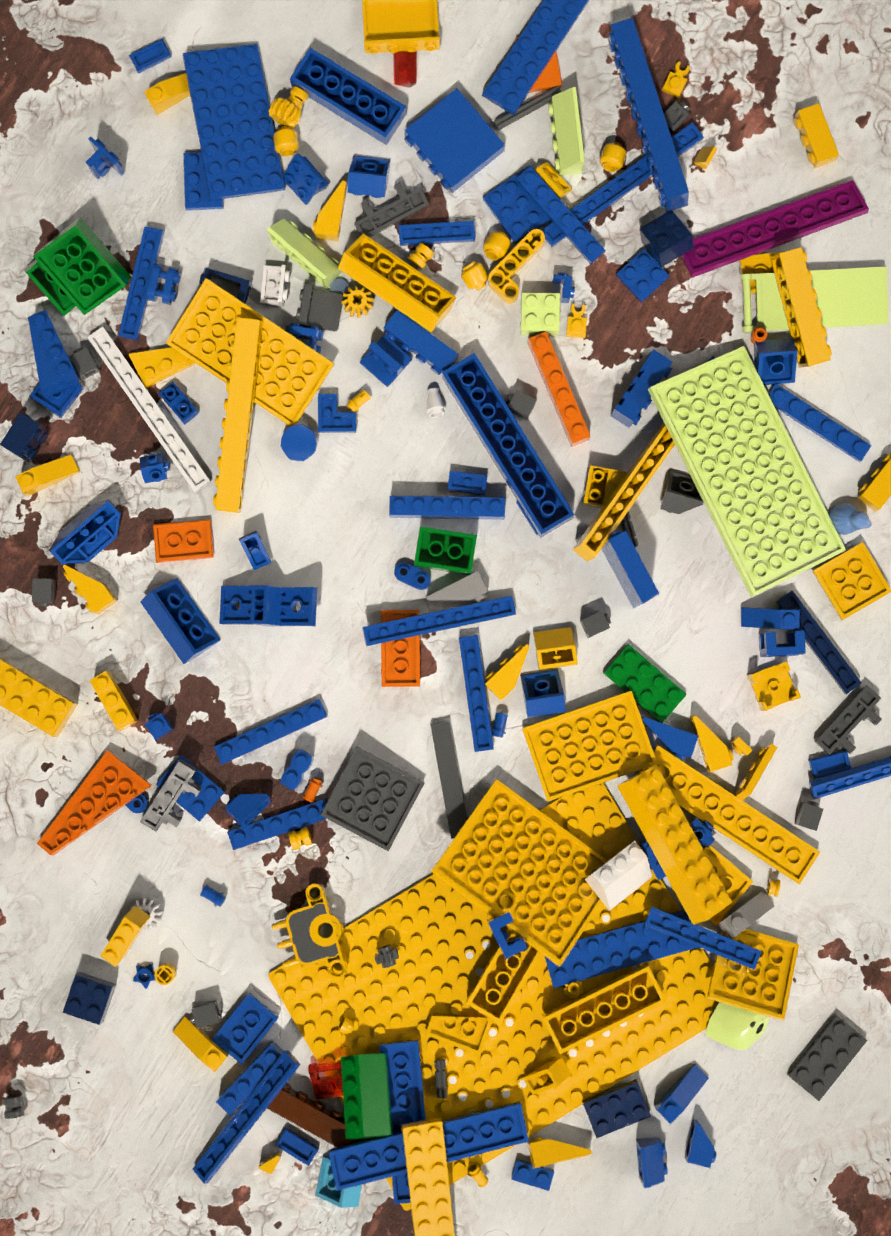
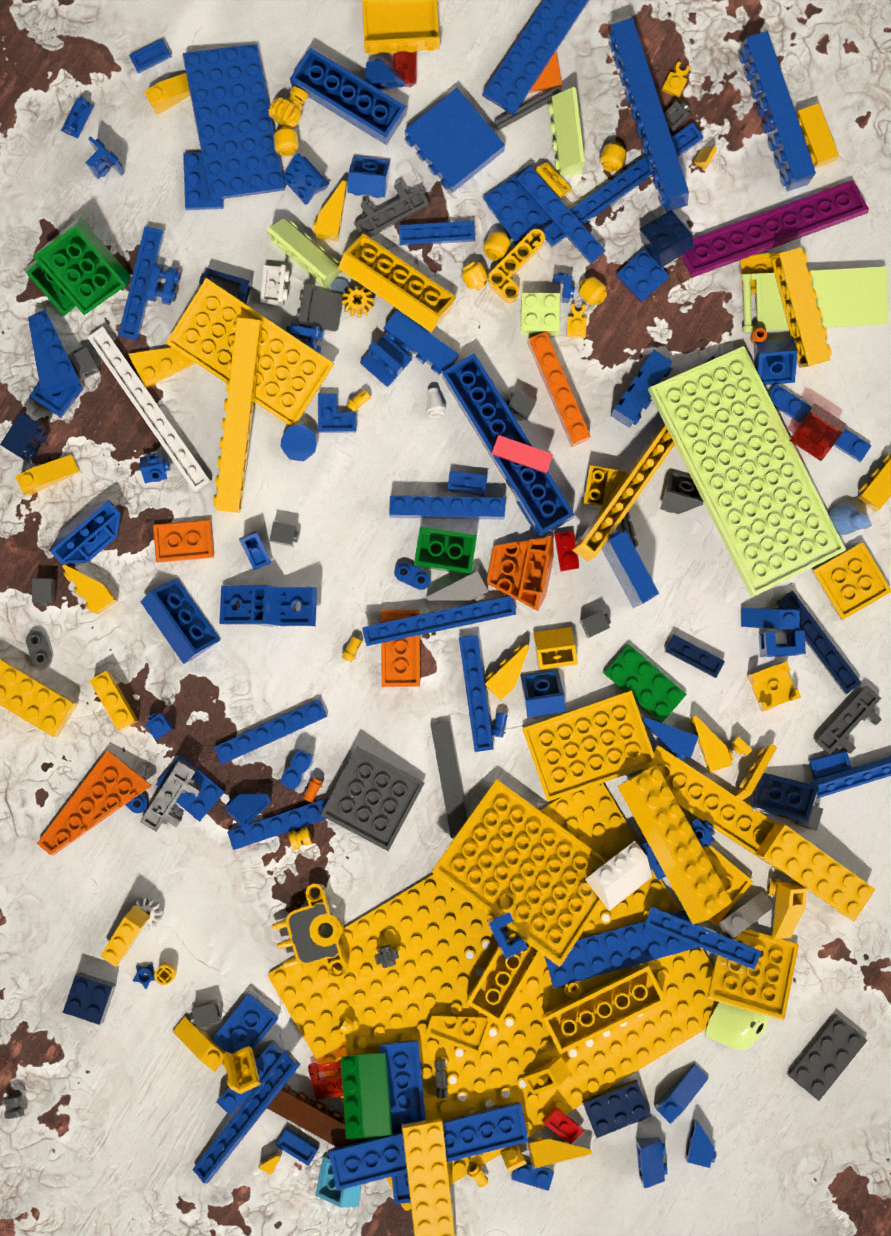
blue slope [158,382,199,425] -> none
blue pin [200,885,226,907] -> none
yellow wheel [408,243,434,270] -> none
none -> dark grey plate [26,631,52,669]
none -> blue hinge [61,96,94,139]
none -> yellow bracket [223,1046,261,1094]
none -> dark grey brick [269,522,300,547]
none -> yellow pin [342,637,363,662]
none -> blue slope [364,58,406,90]
none -> orange wedge [486,535,554,611]
none -> coral tile [492,435,553,473]
none -> yellow plate [500,1144,527,1172]
none -> red plate [542,1106,584,1144]
none -> red plate [554,531,579,572]
none -> yellow head [579,277,607,305]
none -> dark blue plate [664,634,725,678]
none -> blue brick [739,31,816,191]
none -> dark blue plate [751,773,819,824]
none -> yellow brick [755,821,876,922]
none -> yellow slope [772,881,807,939]
none -> clear red brick [789,403,846,461]

